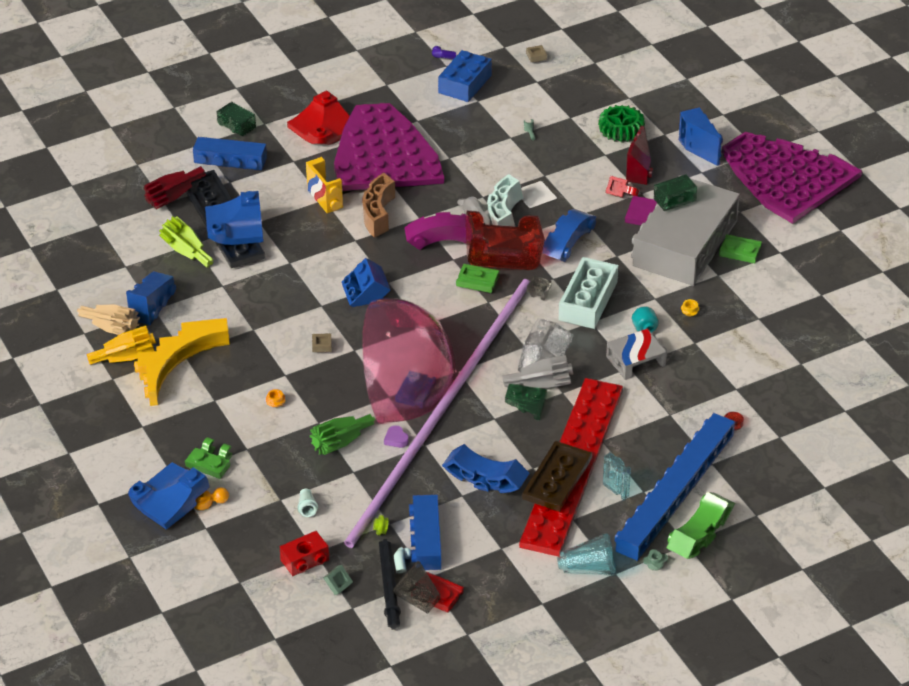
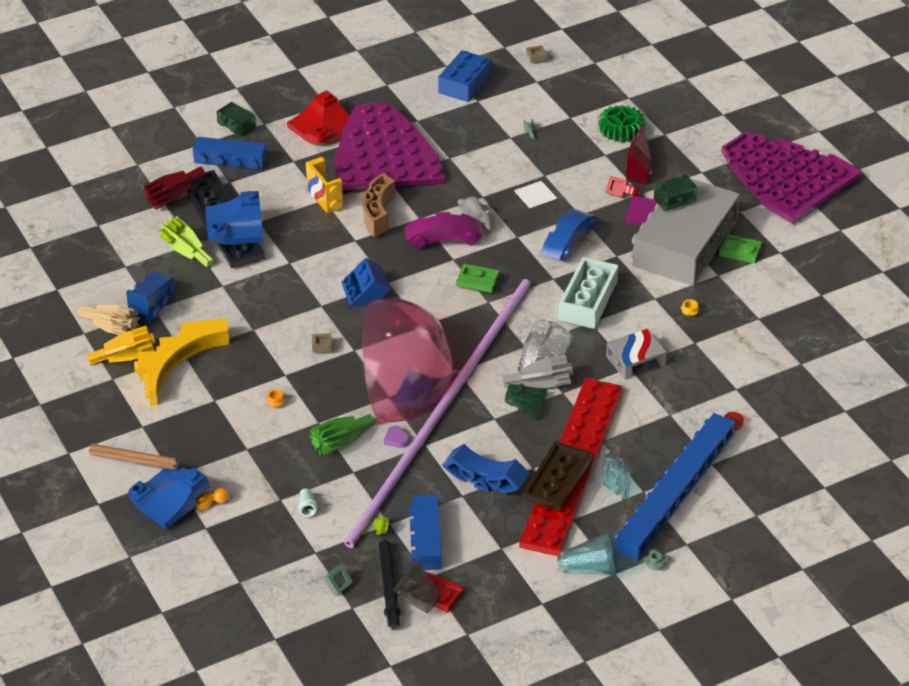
bright green plate [185,437,233,479] -> none
red brick [279,530,329,576] -> none
light aqua arm [394,547,411,573] -> none
dark purple arm [432,46,456,60] -> none
clear red windscreen [465,210,545,270] -> none
light aqua brick [487,174,523,239] -> none
clear smoke tile [527,276,552,301] -> none
teal head [631,307,659,333] -> none
bright green brick [667,492,735,559] -> none
blue slope [678,107,723,166] -> none
none -> medium nougat axle [89,444,179,470]

